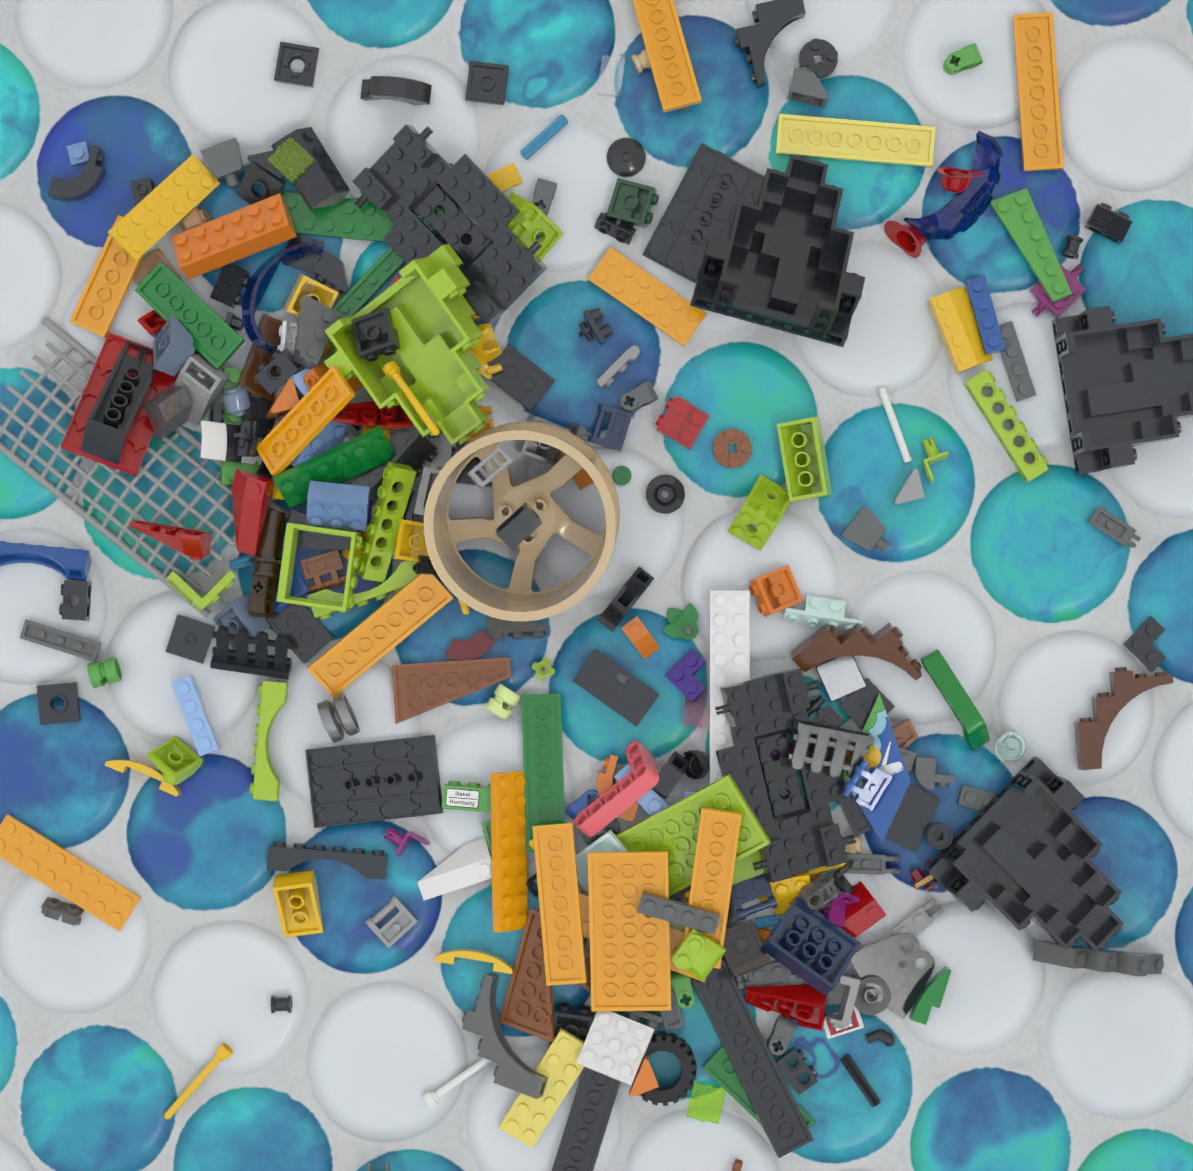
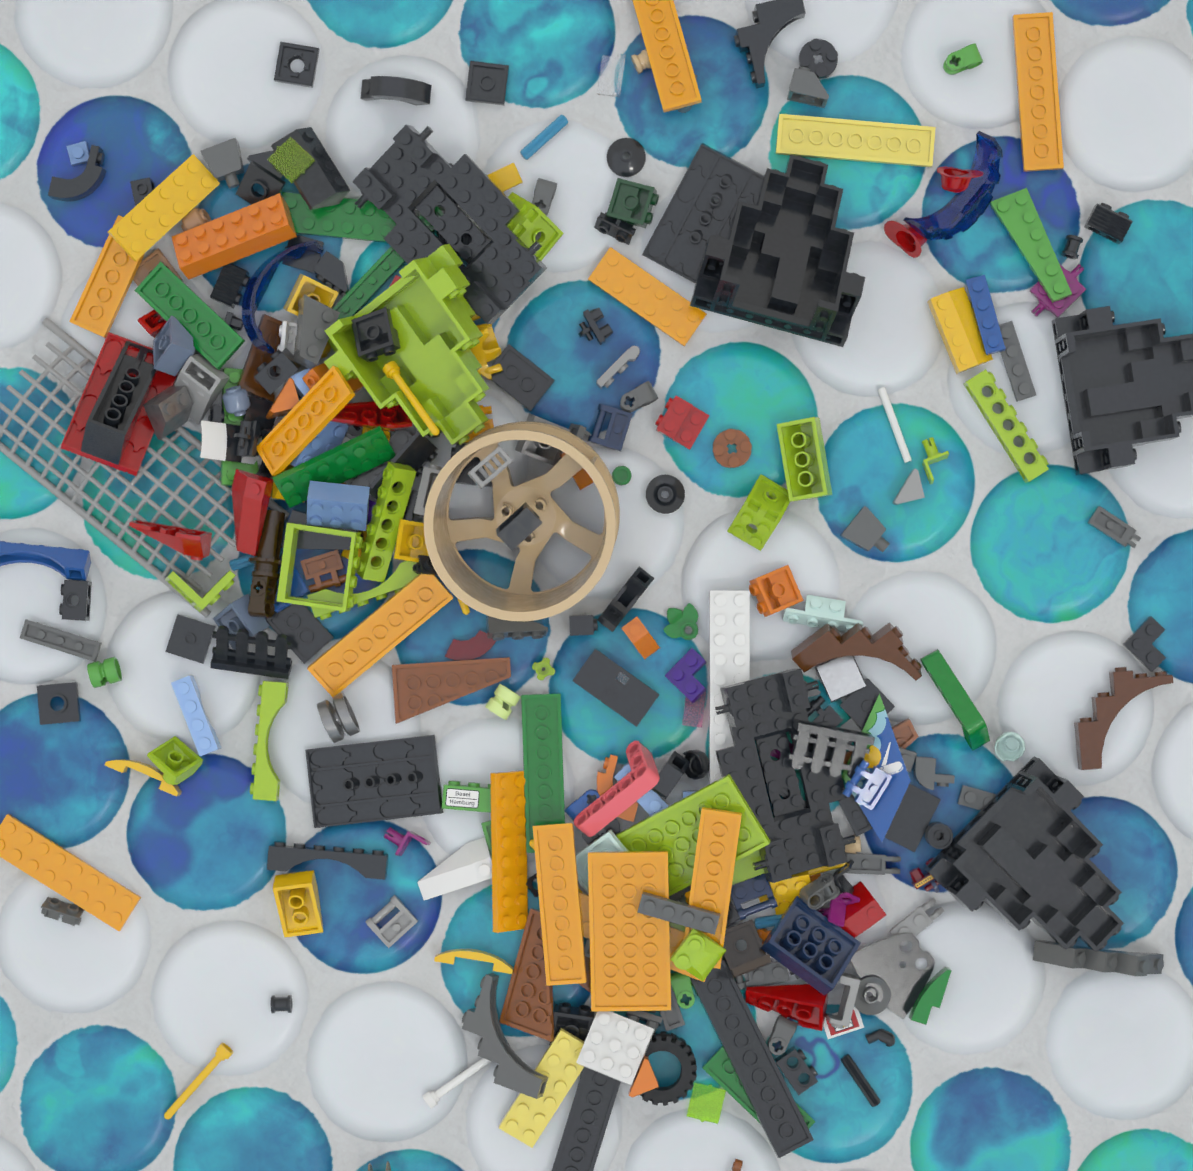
none -> black brick [569,615,598,636]

